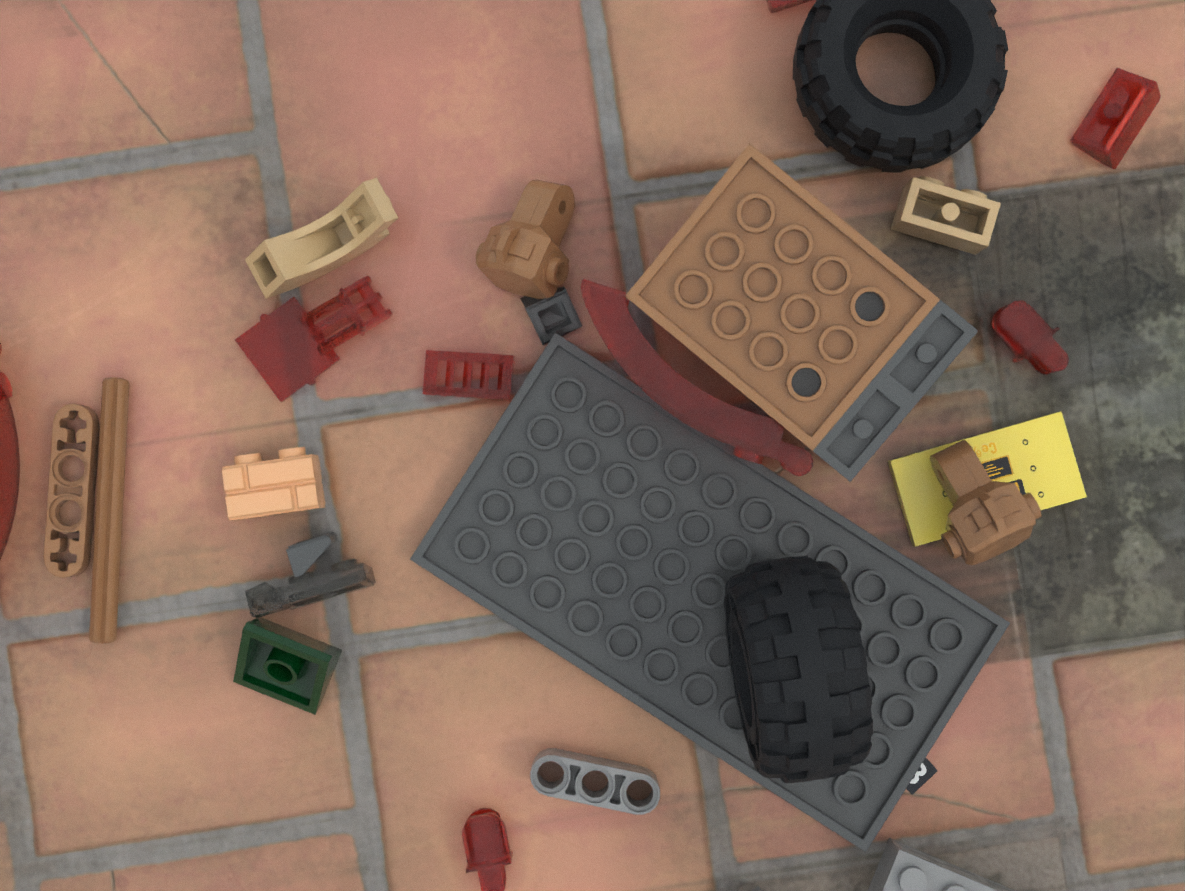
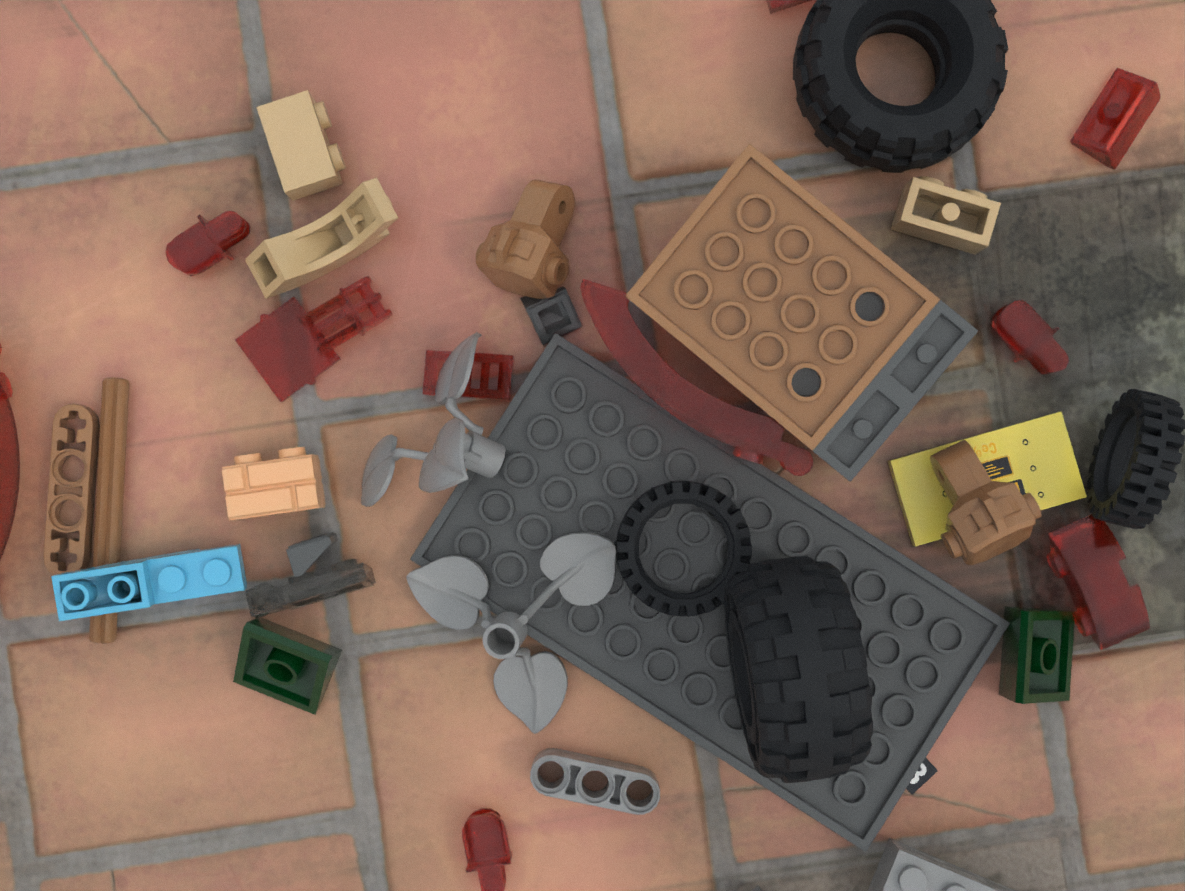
none -> medium azure slope [51,544,248,621]
none -> clear red arm [165,211,251,276]
none -> tan brick [256,90,346,201]
none -> light grey plant [361,332,506,507]
none -> light grey plant [406,532,617,734]
none -> black tyre [616,481,752,617]
none -> dark green slope [999,606,1075,704]
none -> clear red brick [1046,514,1150,650]
none -> black tyre [1087,389,1185,529]

